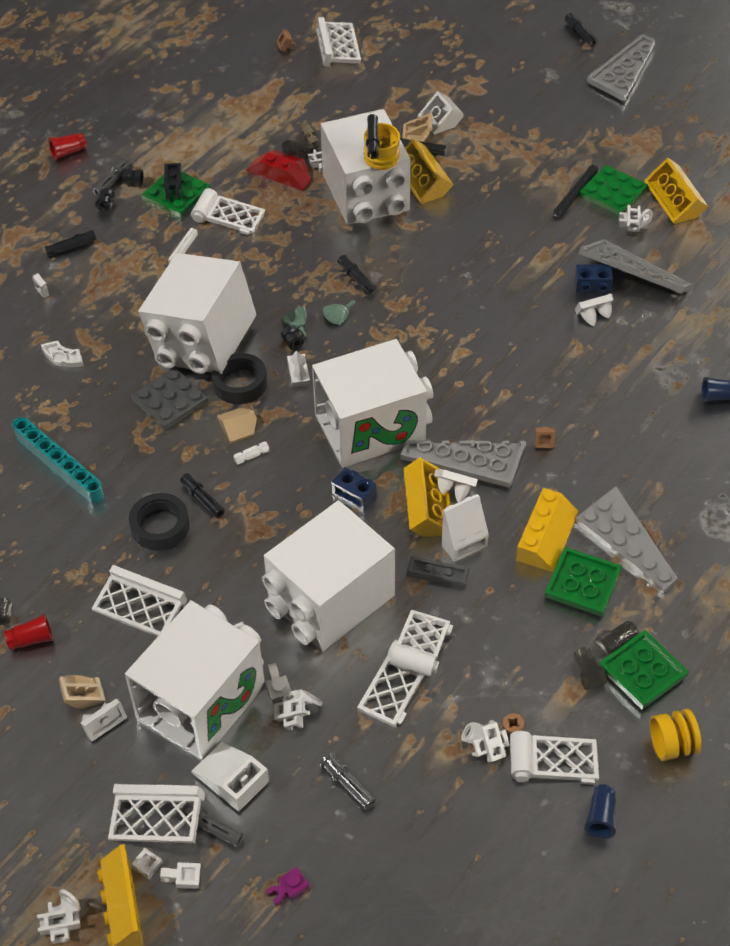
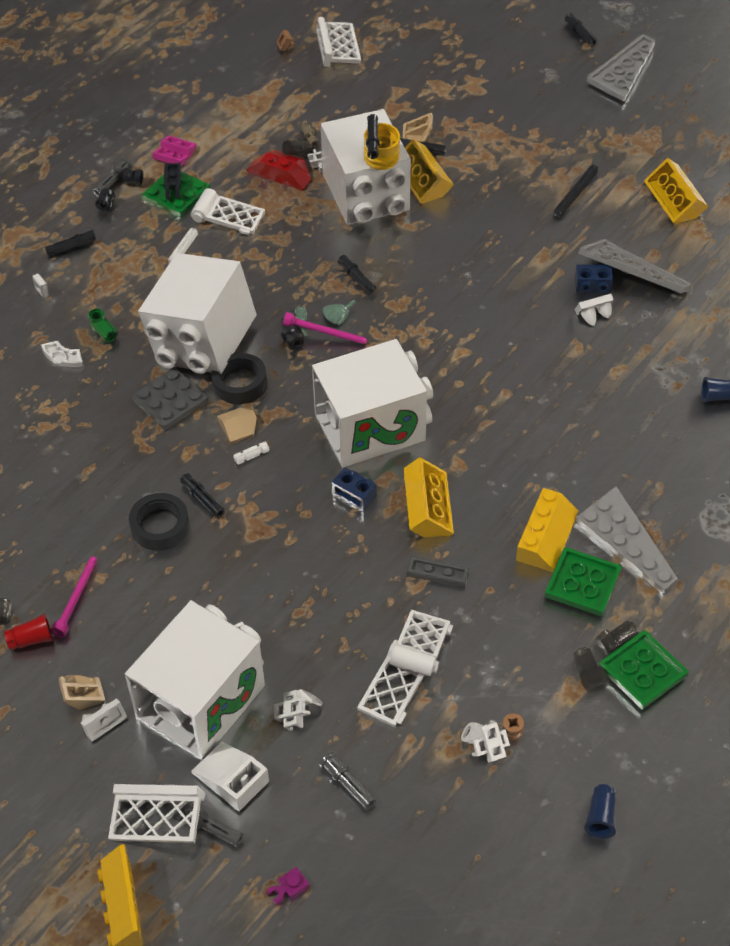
teal beam [12,417,104,504] -> none
white piece [37,889,81,944] -> none
red plant [48,133,87,160] -> none
white fence [92,565,187,637] -> none
white tile [130,848,163,880] -> none
white plate [160,863,201,889] -> none
white brick [262,500,395,652] -> none
white plate [266,662,291,703] -> none
white tile [287,351,310,388] -> none
light grey wing [400,440,526,488] -> none
white slope [418,91,464,134] -> none
white tile [434,469,478,503] -> none
white slope [442,494,489,562] -> none
white piece [510,731,599,785] -> none
medium nougat tile [535,426,555,448] -> none
green plate [579,165,648,215] -> none
white piece [619,205,653,232] -> none
yellow wheel [650,708,701,761] -> none
none -> dark pink piece [50,556,97,638]
none -> green piece [88,308,118,343]
none -> dark pink slope [152,135,197,166]
none -> dark pink piece [283,312,367,344]

